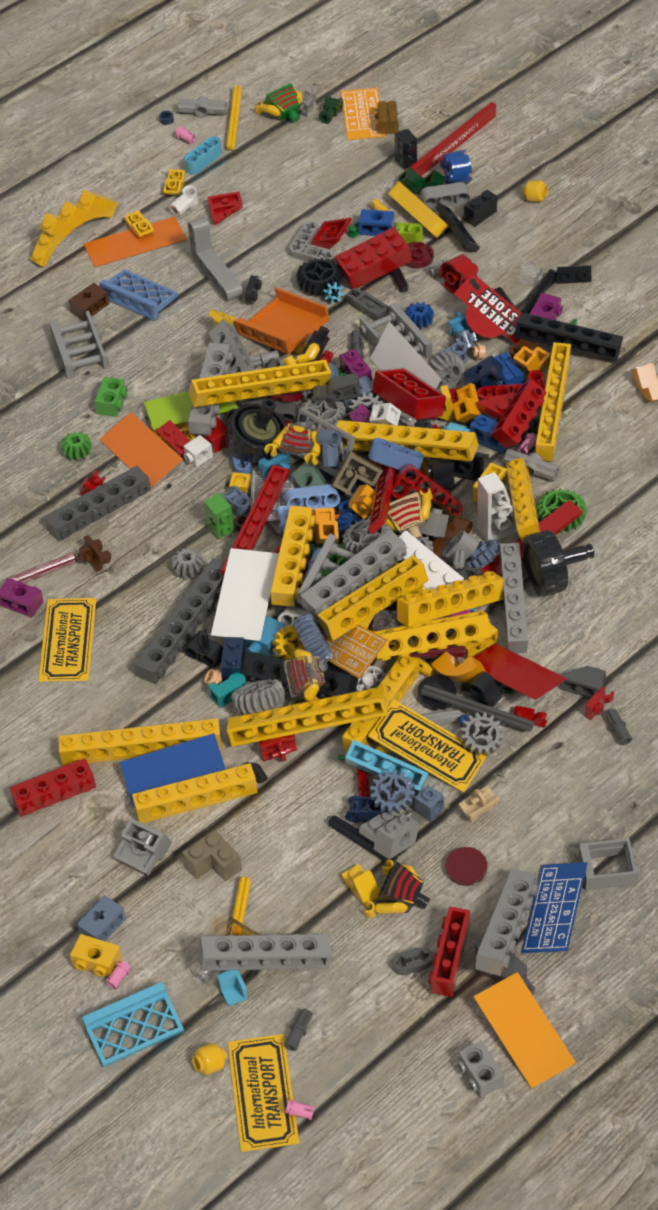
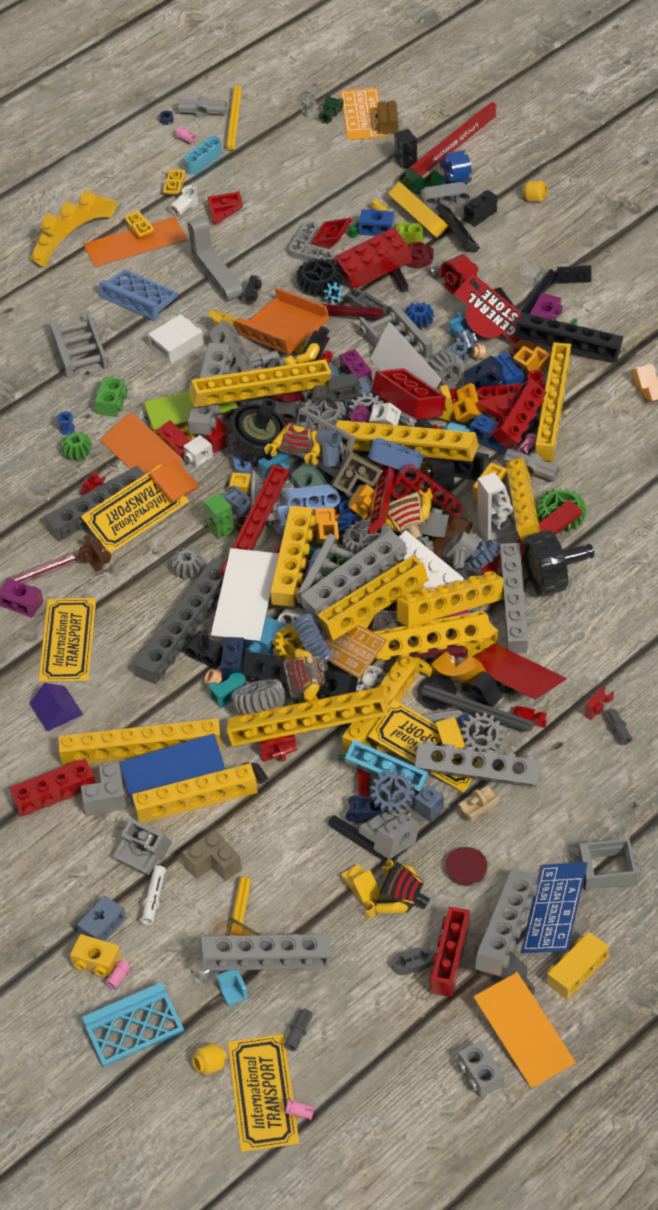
reddish brown brick [69,283,109,321] -> none
torso [254,83,302,123] -> none
dark grey pin [350,330,364,359] -> none
dark grey slope [560,666,606,699] -> none
none -> dark purple slope [30,683,83,732]
none -> blue bush [57,411,75,435]
none -> yellow sticker [81,464,189,554]
none -> light grey brick [81,763,127,816]
none -> white pin [140,865,166,925]
none -> white brick [148,314,203,364]
none -> orange slope [149,459,199,504]
none -> dark red axle [322,304,384,319]
none -> light grey brick [415,741,540,788]
none -> yellow slope [435,717,465,760]
none -> yellow brick [547,932,610,1000]

